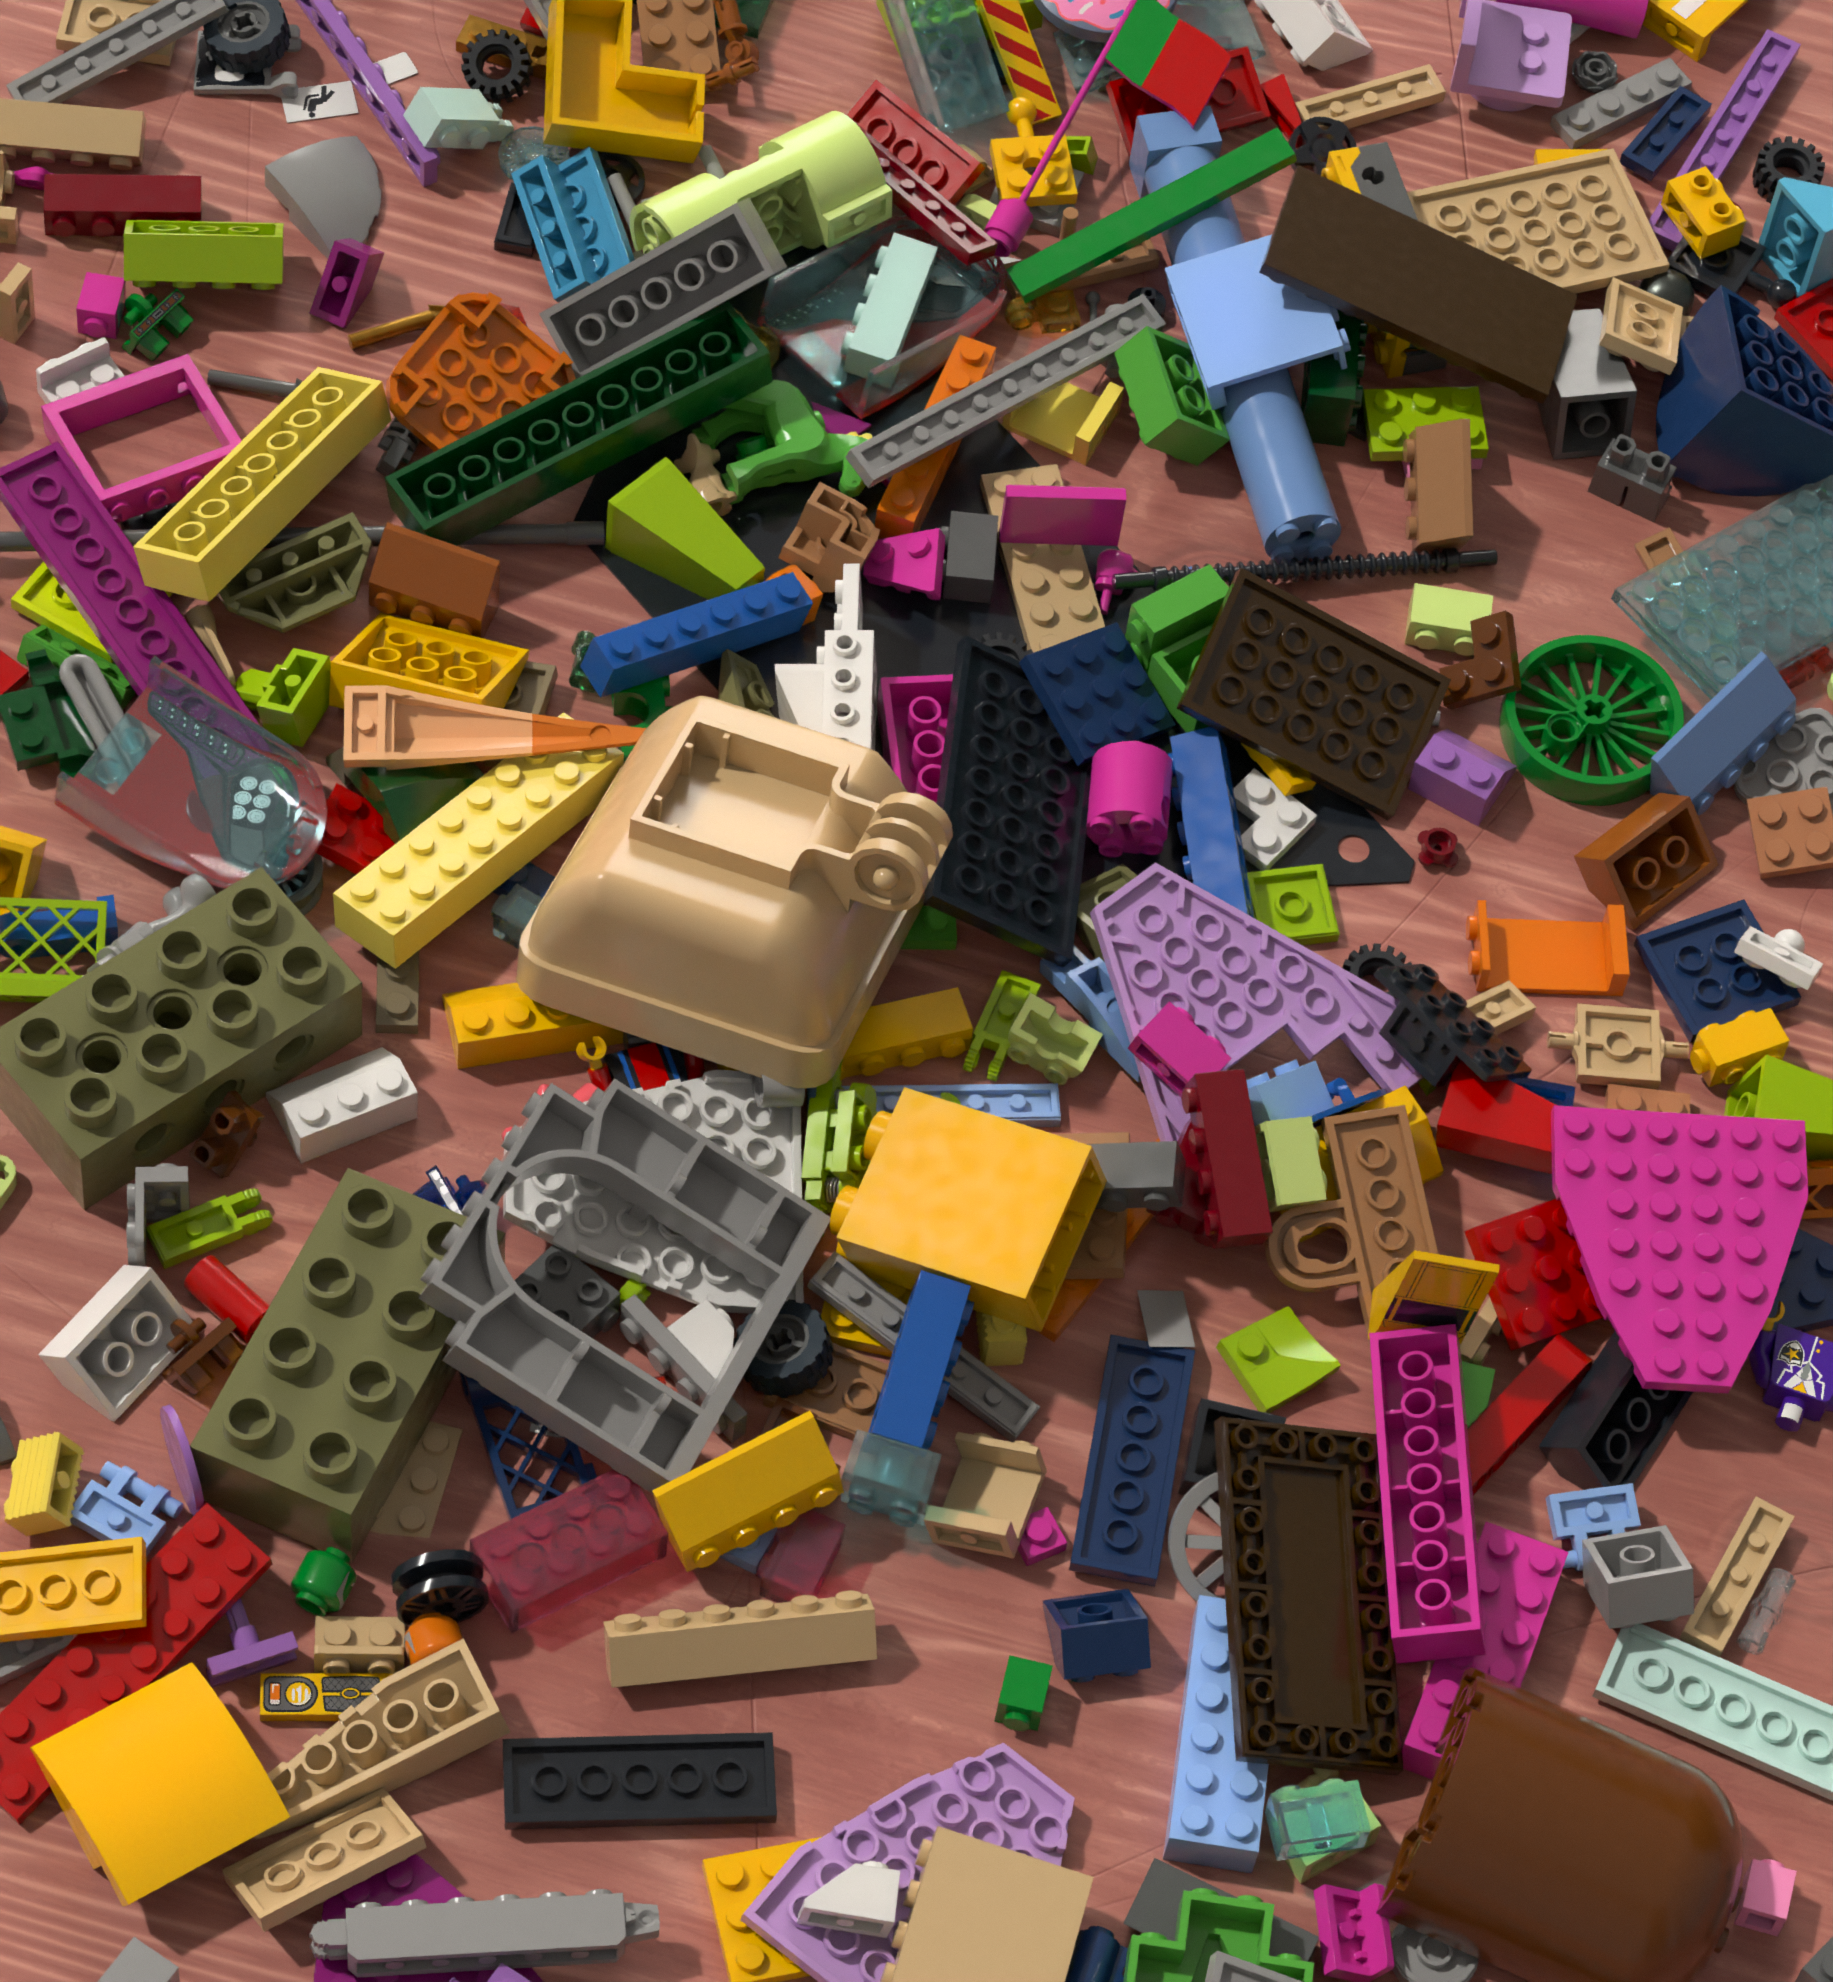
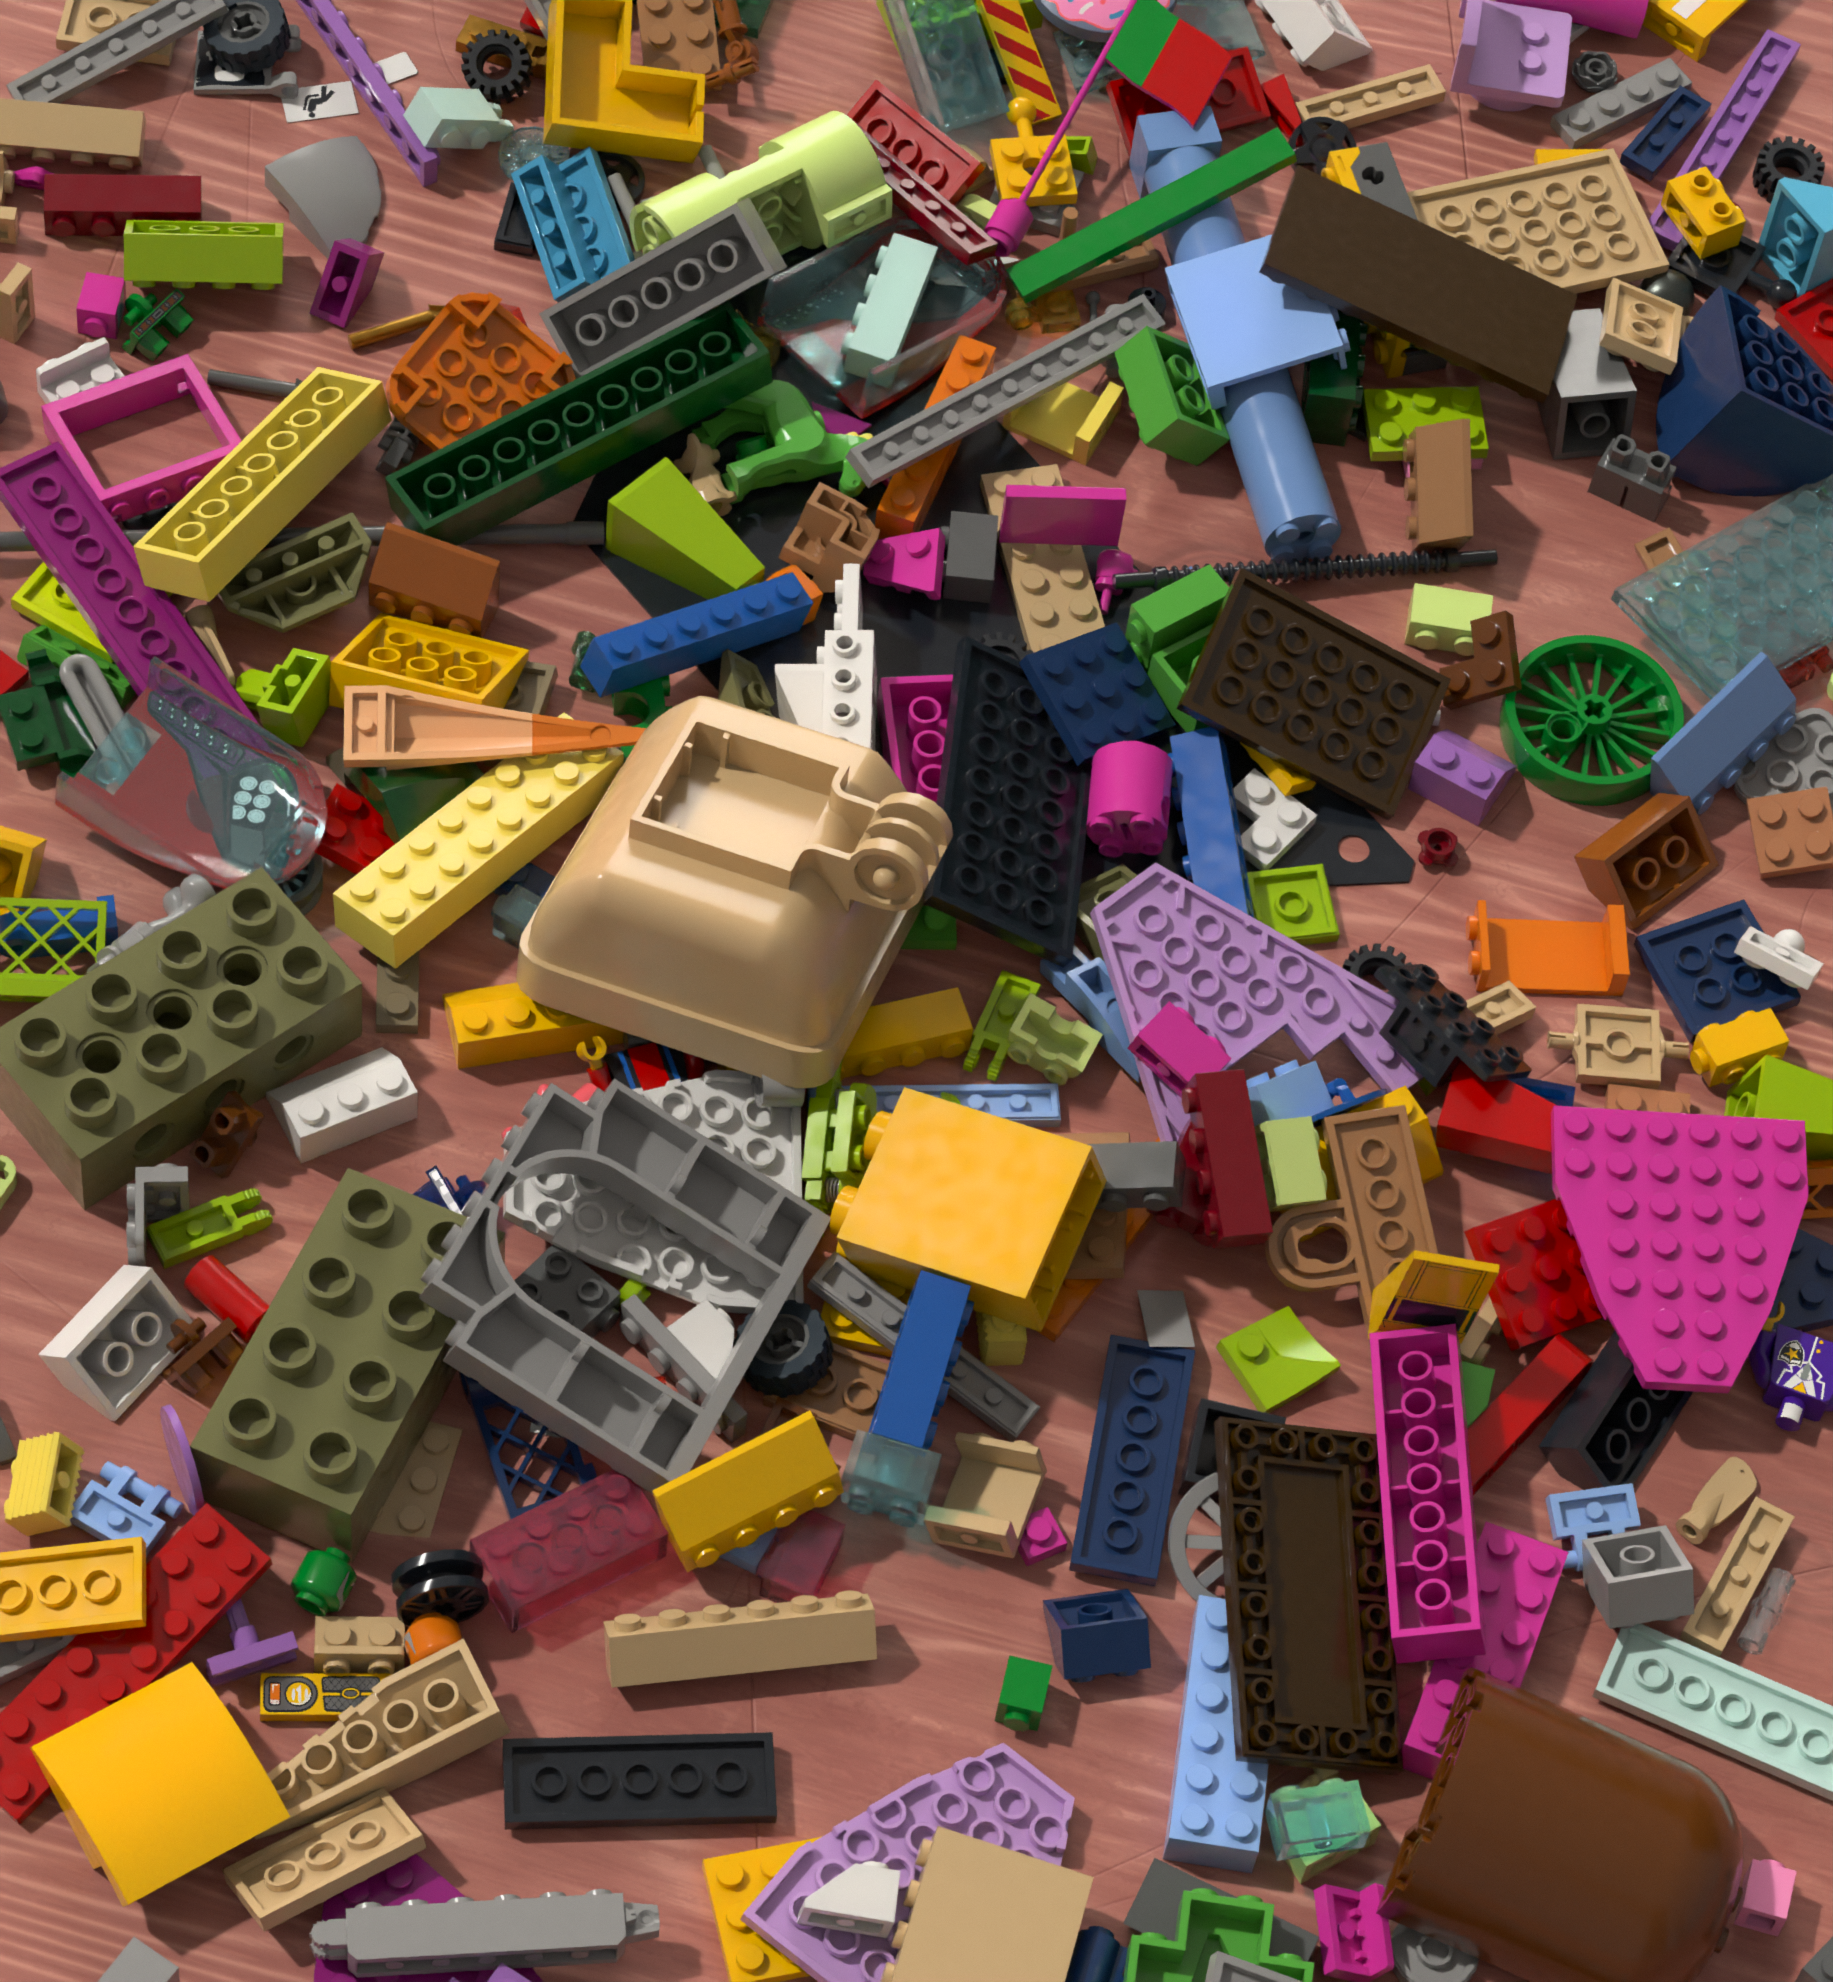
none -> tan piece [1676,1457,1757,1544]

